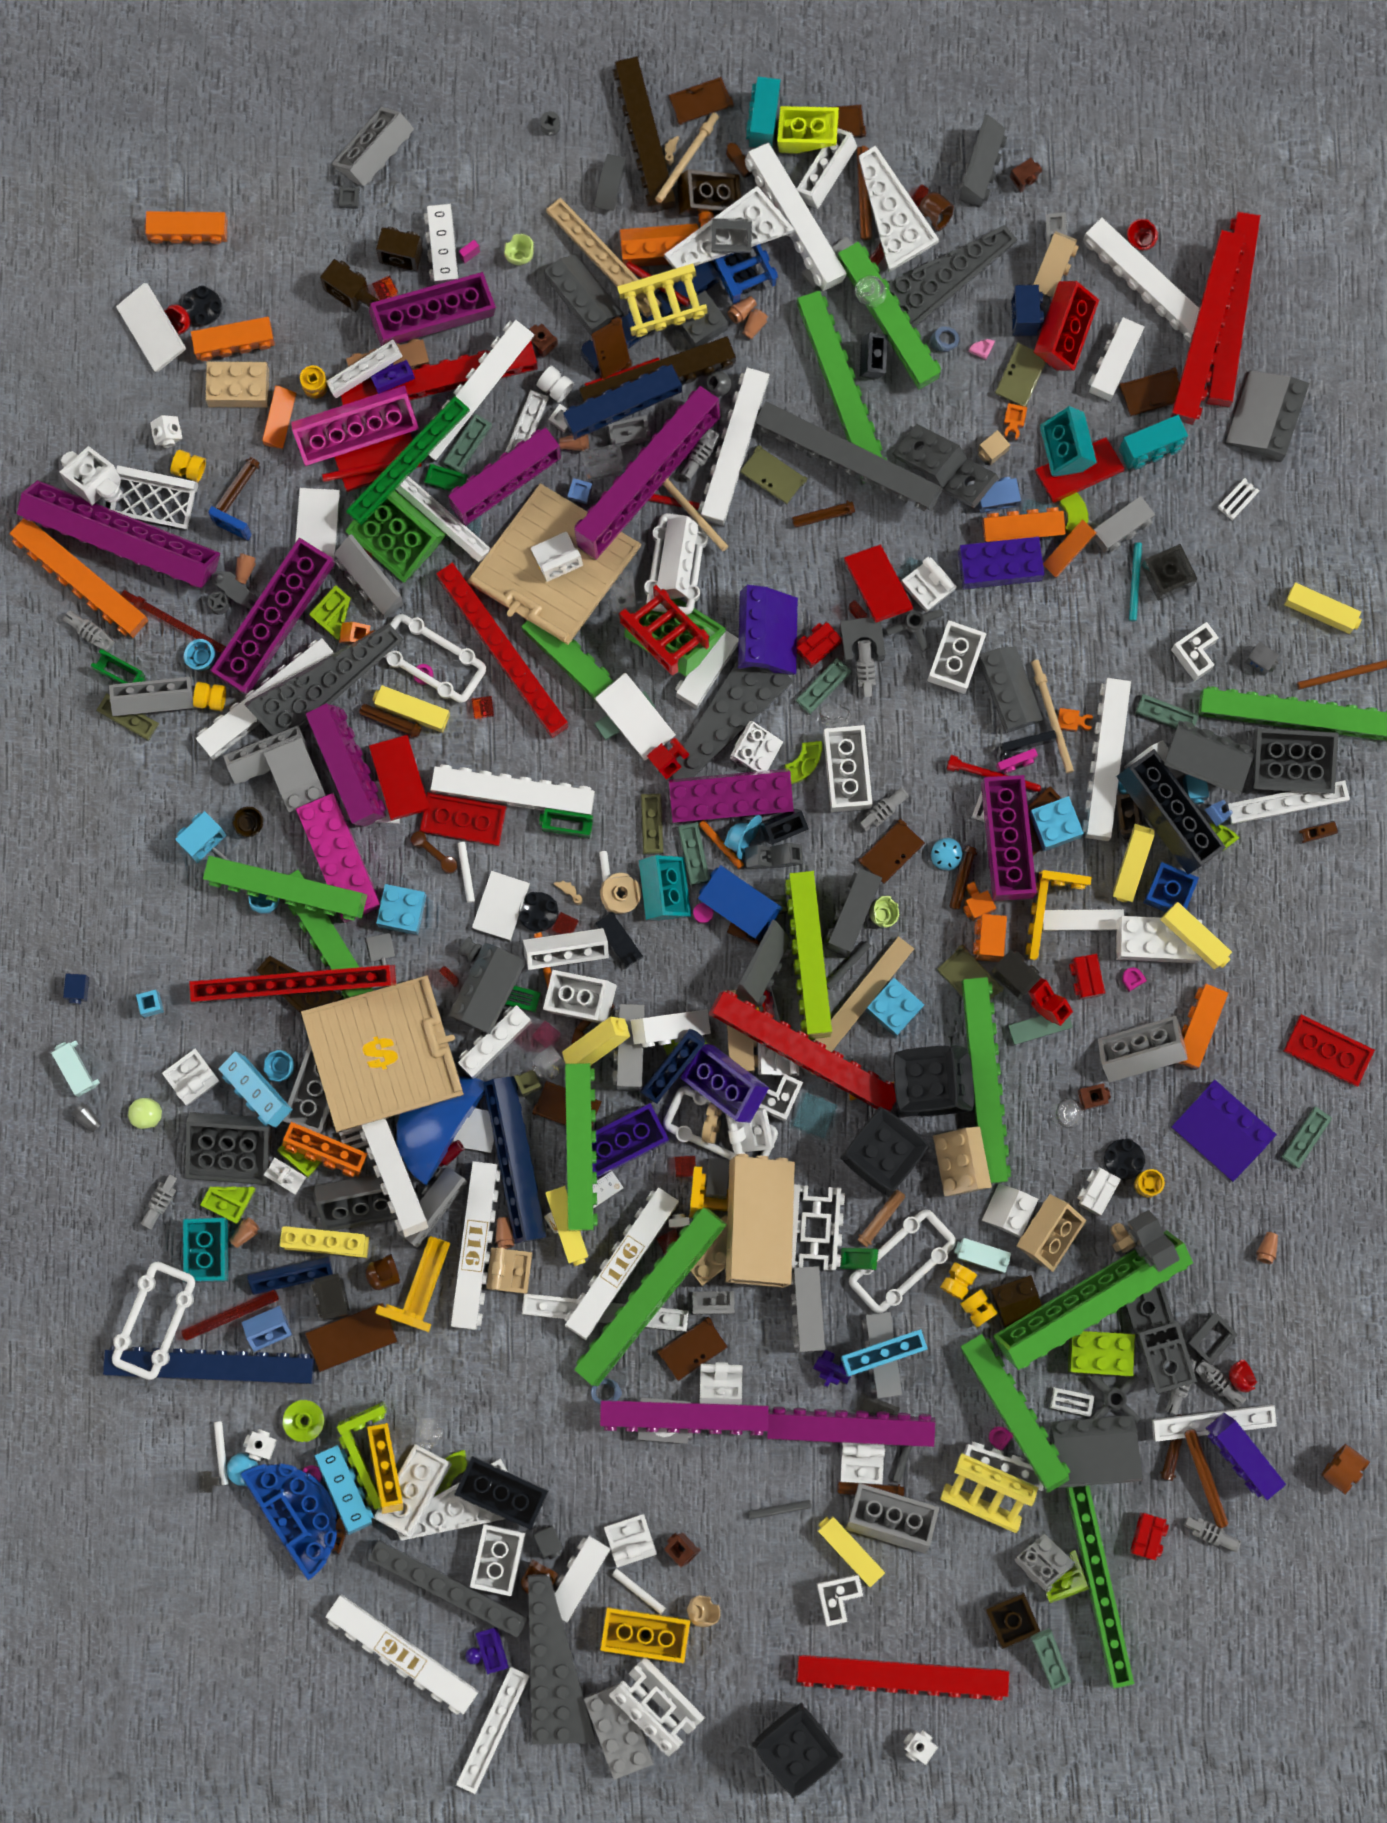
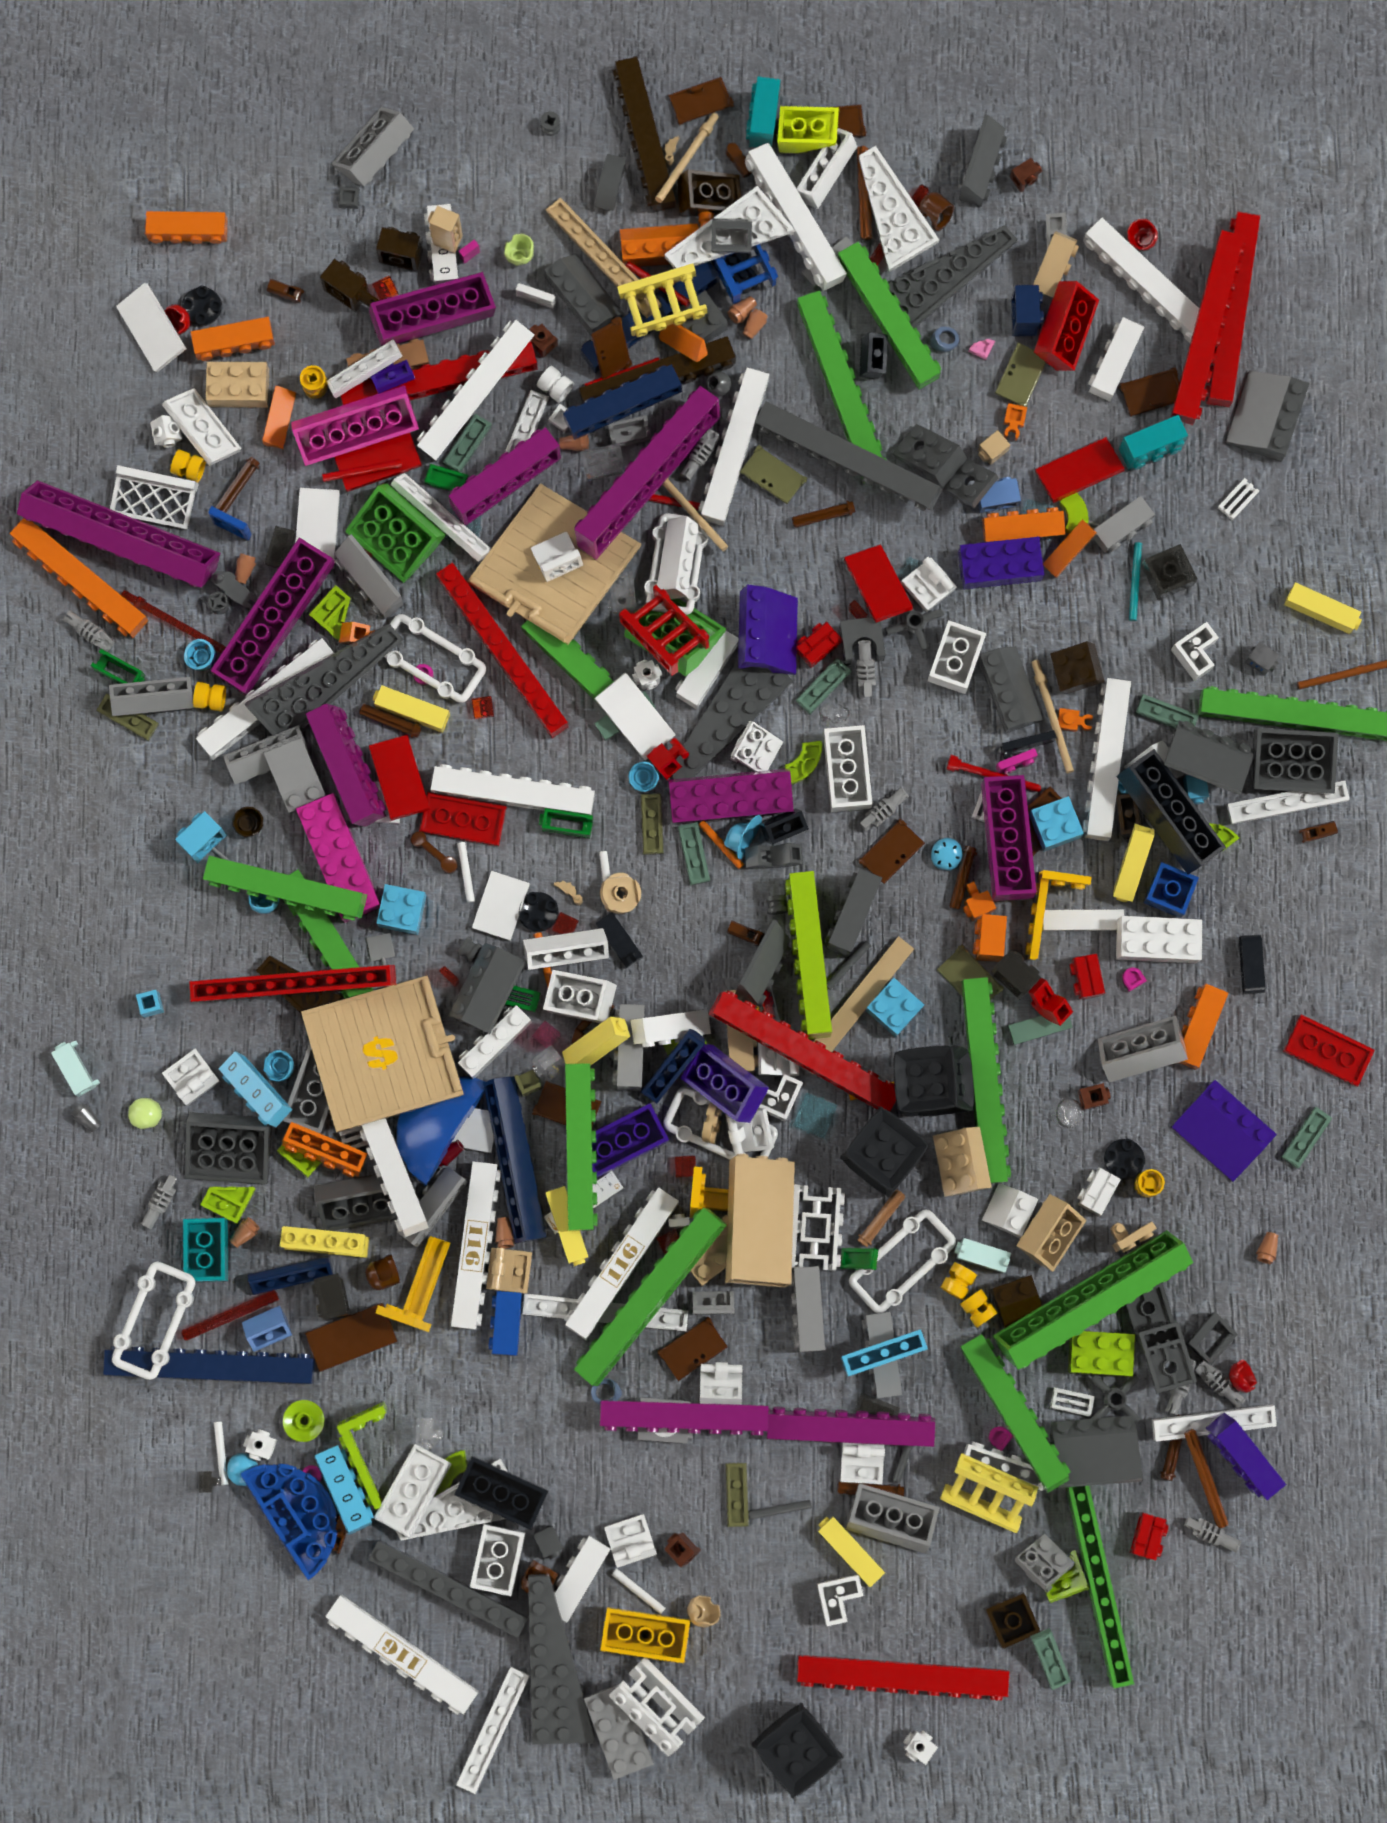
white brick [59,446,121,505] -> none
dark blue brick [63,973,89,1005] -> none
white hips [264,1158,307,1195] -> none
green tile [346,396,470,525] -> none
yellow brick [367,1423,403,1514] -> none
dark purple plate [465,1627,509,1675] -> none
medium blue tile [567,478,592,504] -> none
teal slope [639,855,691,920] -> none
dark pink tile [693,903,714,924] -> none
blue panel [698,865,783,941] -> none
dark grey tile [706,1158,730,1199] -> none
dark purple hips [813,1350,852,1388] -> none
clear hair [855,275,887,307] -> none
yellowish green hair [869,896,900,928] -> none
teal slope [1040,406,1097,477] -> none
dark grey brick [1127,1210,1180,1272] -> none
light yellow brick [1160,902,1232,969] -> none
medium blue tile [1205,800,1233,826] -> none
dark orange brick [1321,1444,1370,1495] -> none
none -> white tile [162,388,241,466]
none -> clear smoke plate [264,526,295,568]
none -> reddish brown bar [267,279,305,303]
none -> tan brick [428,205,463,254]
none -> blue brick [489,1291,522,1356]
none -> white tile [516,283,556,309]
none -> medium azure hair [628,761,659,792]
none -> white brick [632,660,662,691]
none -> orange slope [659,324,708,362]
none -> olive tile [726,1463,749,1527]
none -> dark brown brick [1050,641,1105,694]
none -> black beam [1239,935,1265,994]

